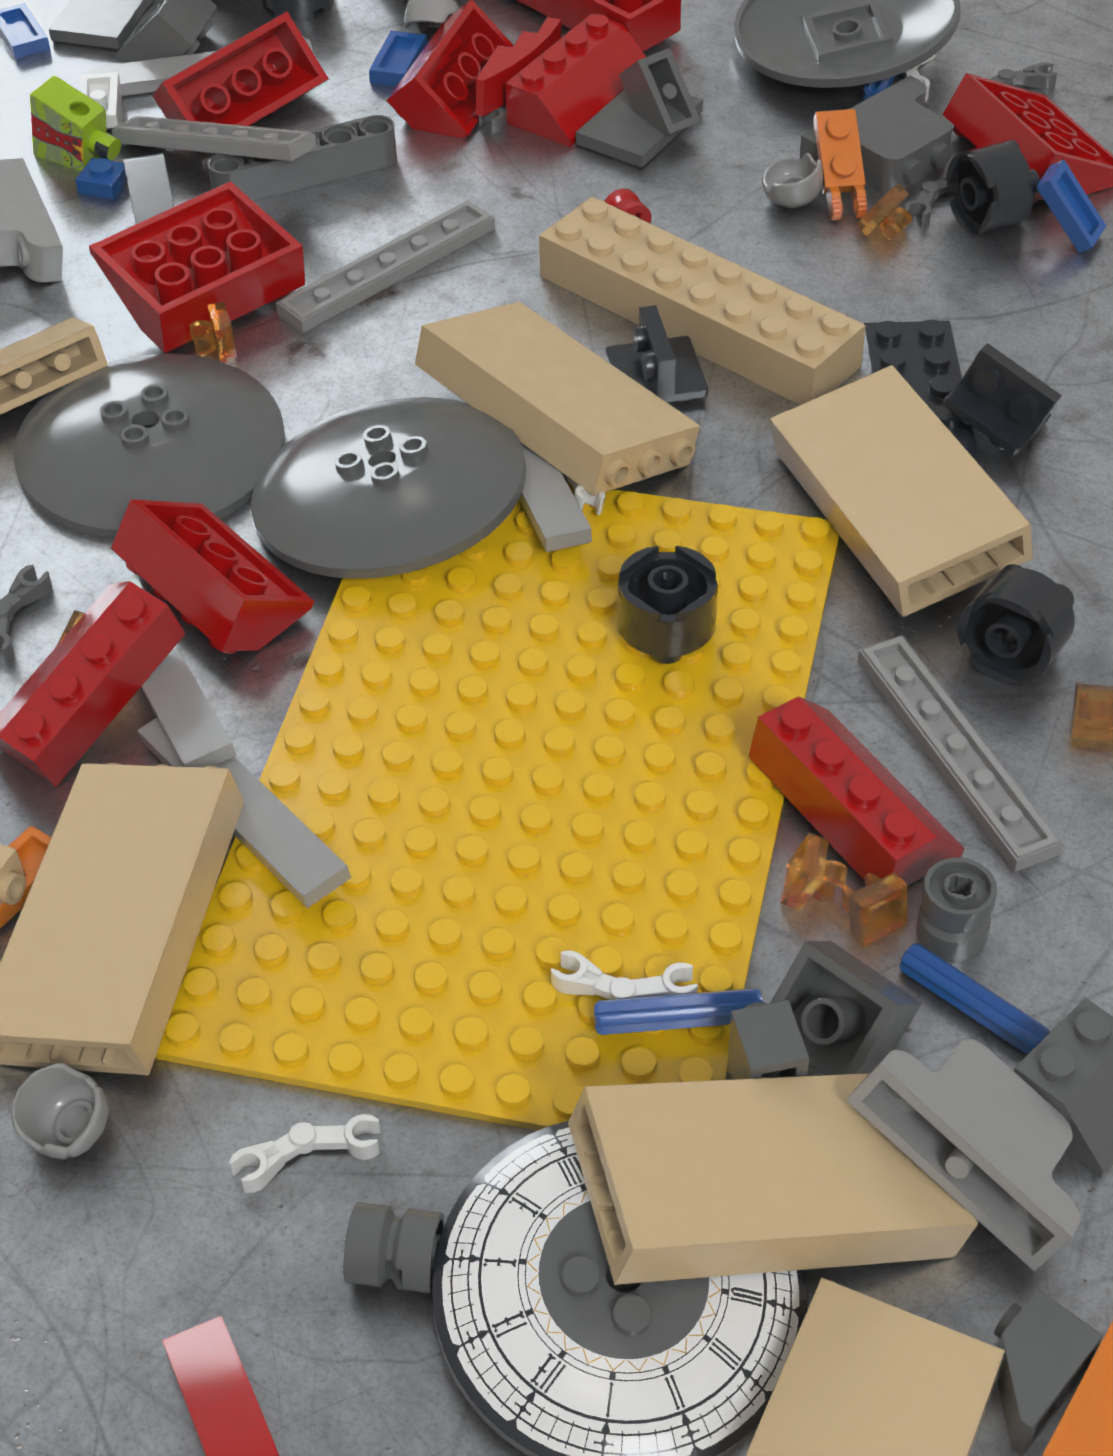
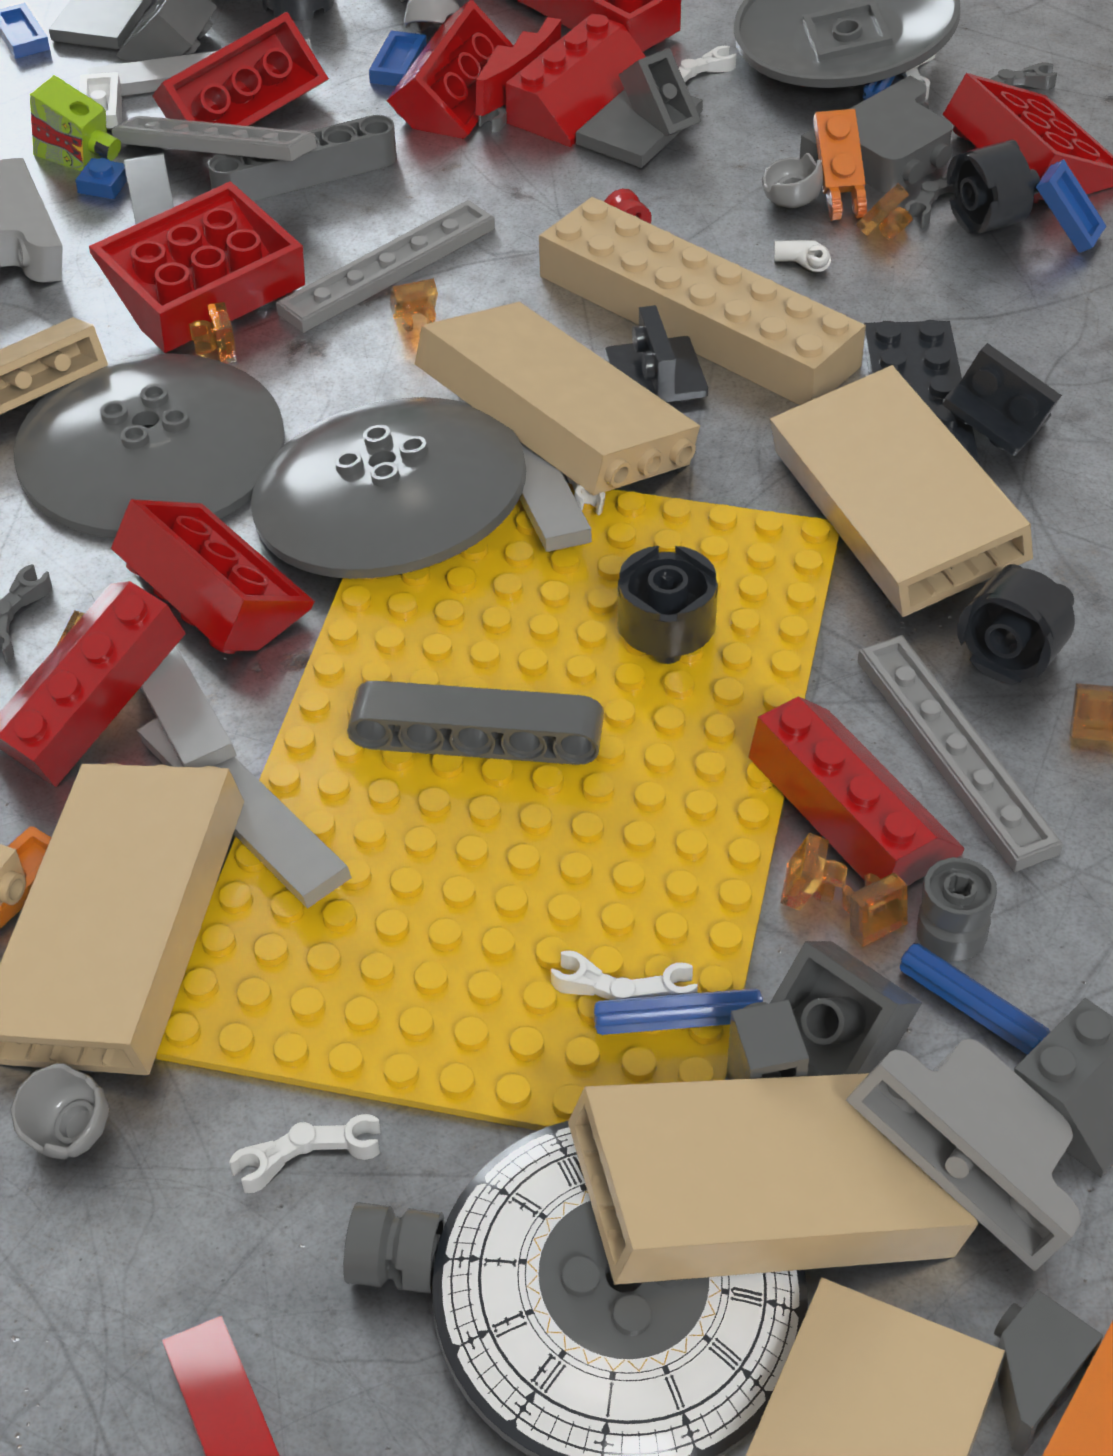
none -> dark grey beam [347,681,604,765]
none -> clear orange tile [389,278,438,332]
none -> white piece [679,46,736,83]
none -> white arm [774,240,831,273]

